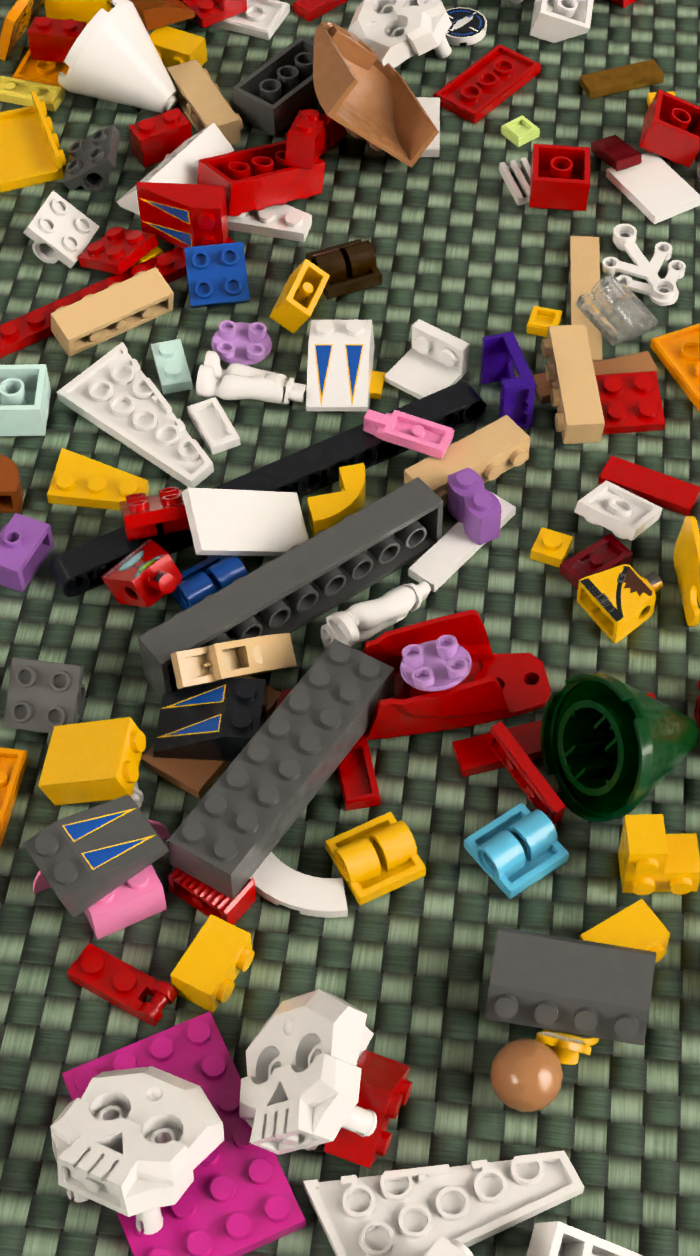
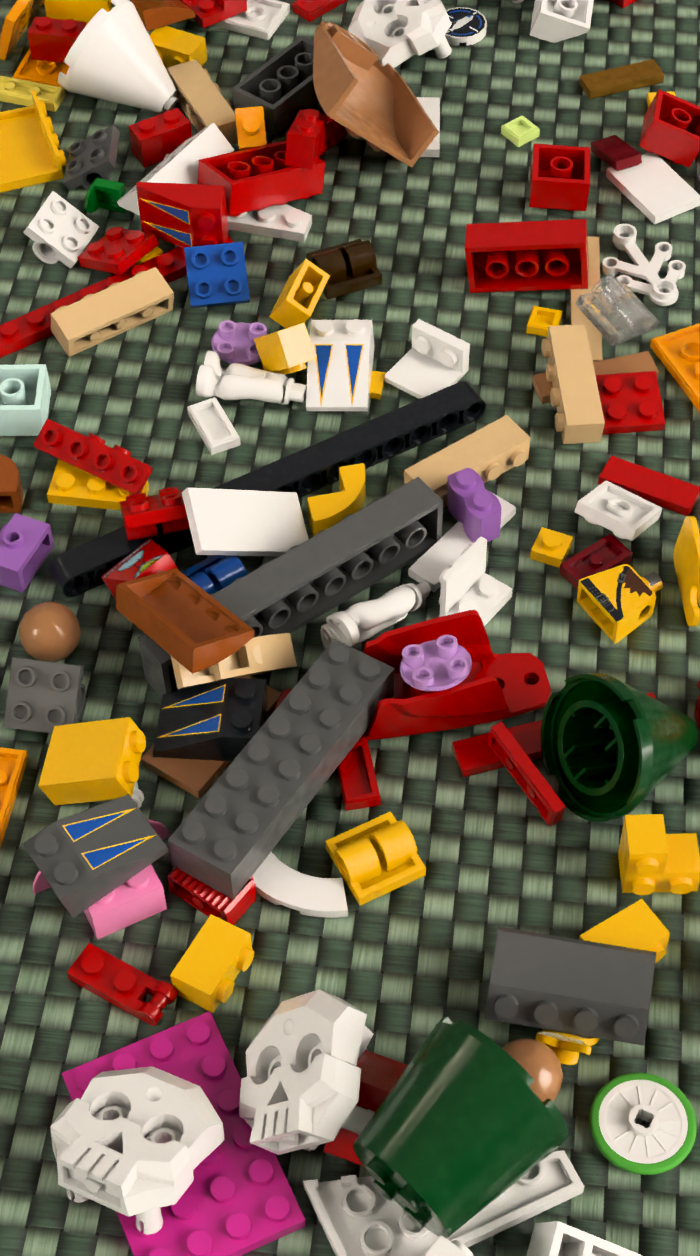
white wing [57,342,214,488] -> none
light aqua plate [151,339,193,395] -> none
bright pink hinge [363,409,454,459] -> none
red tile [433,44,541,124] -> none
medium azure plate [464,802,569,899] -> none
dark purple panel [480,331,536,429] -> none
white tile [499,157,531,205] -> none
none -> medium nougat piece [19,602,81,662]
none -> red bracket [33,419,153,494]
none -> green plate [84,178,126,213]
none -> dark orange slope [116,568,254,674]
none -> light orange torso [234,106,267,151]
none -> yellow brick [254,323,316,375]
none -> dark green cone [353,1016,569,1239]
none -> white bracket [438,536,512,626]
none -> red brick [465,219,589,293]
none -> white wheel [589,1073,697,1175]

